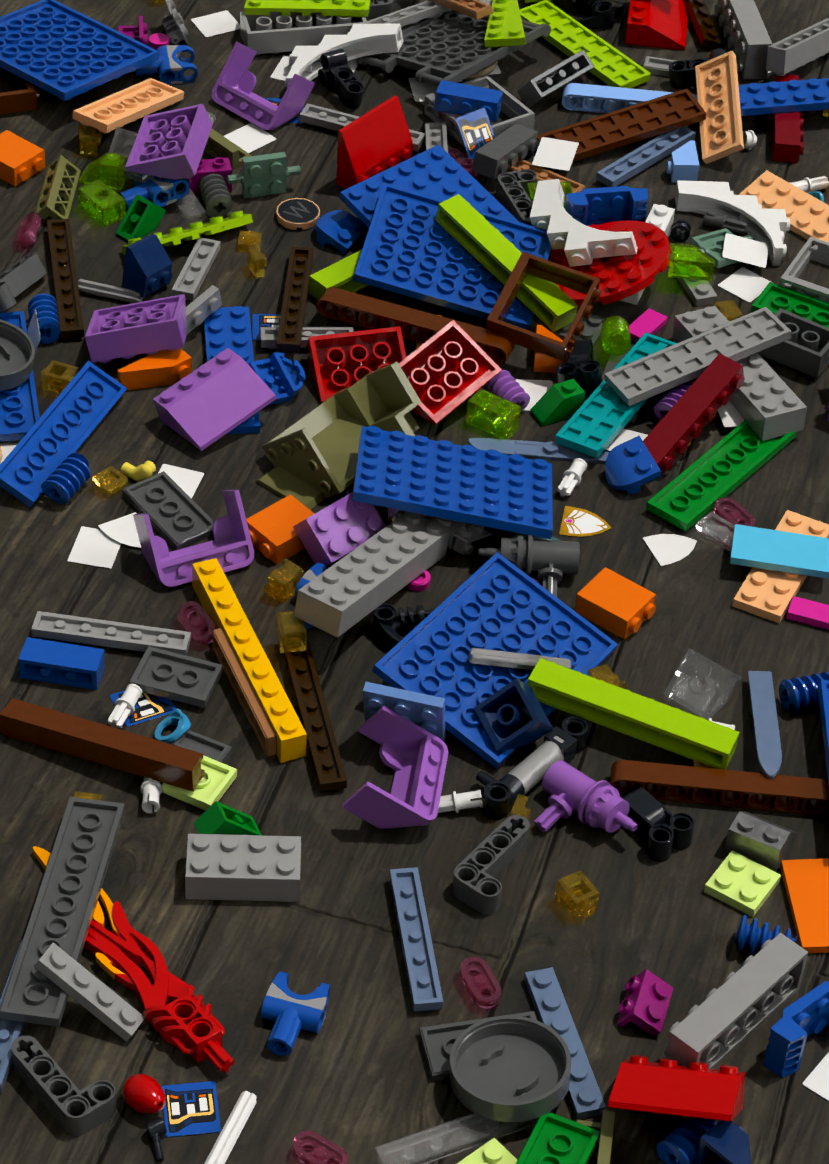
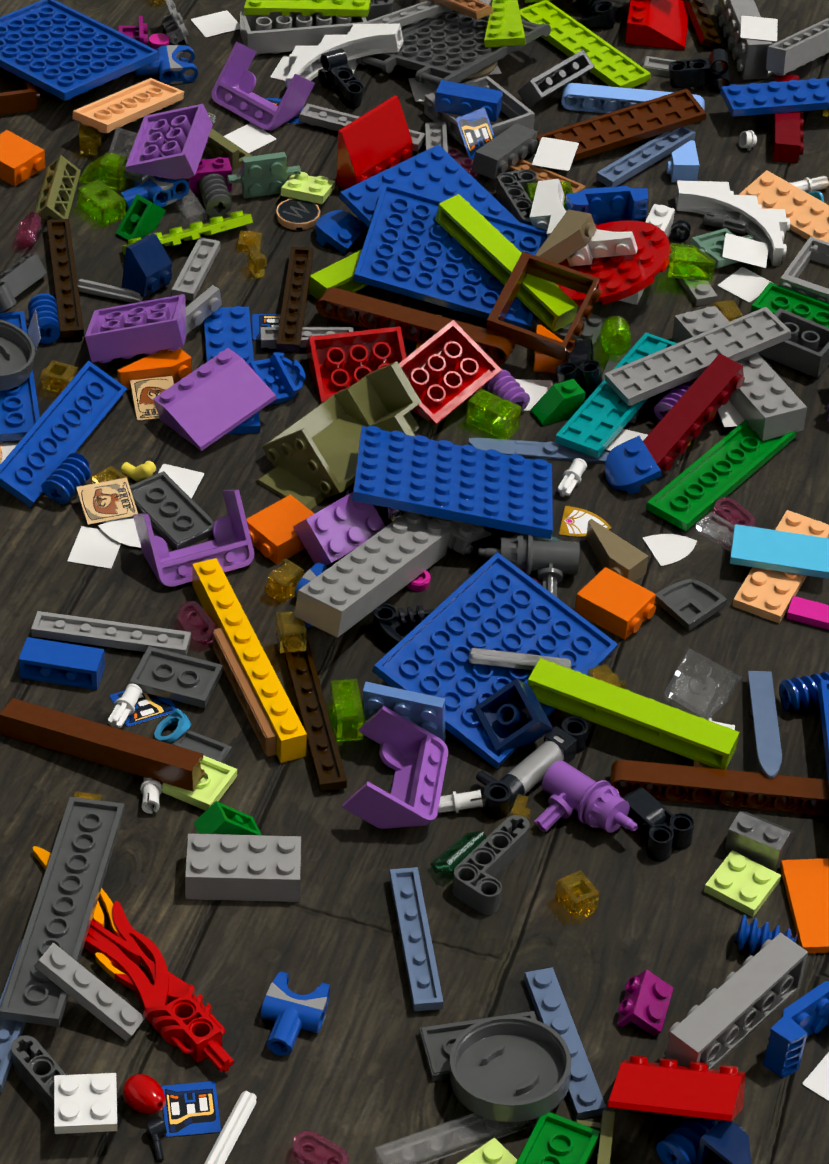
clear pink plate [460,957,501,1009] -> none
dark pink tile [624,308,668,343] -> none
light nougat plate [695,51,744,164] -> none
none -> white plate [54,1073,117,1134]
none -> tan sticker [76,478,138,524]
none -> tan sticker [130,376,174,421]
none -> yellowish green plate [281,172,335,204]
none -> clear neon green brick [330,679,364,741]
none -> clear green plate [430,831,487,874]
none -> dark tan slope [535,209,597,264]
none -> dark tan slope [586,519,648,582]
none -> dark grey plate [655,579,727,631]
none -> white sticker [740,15,778,41]

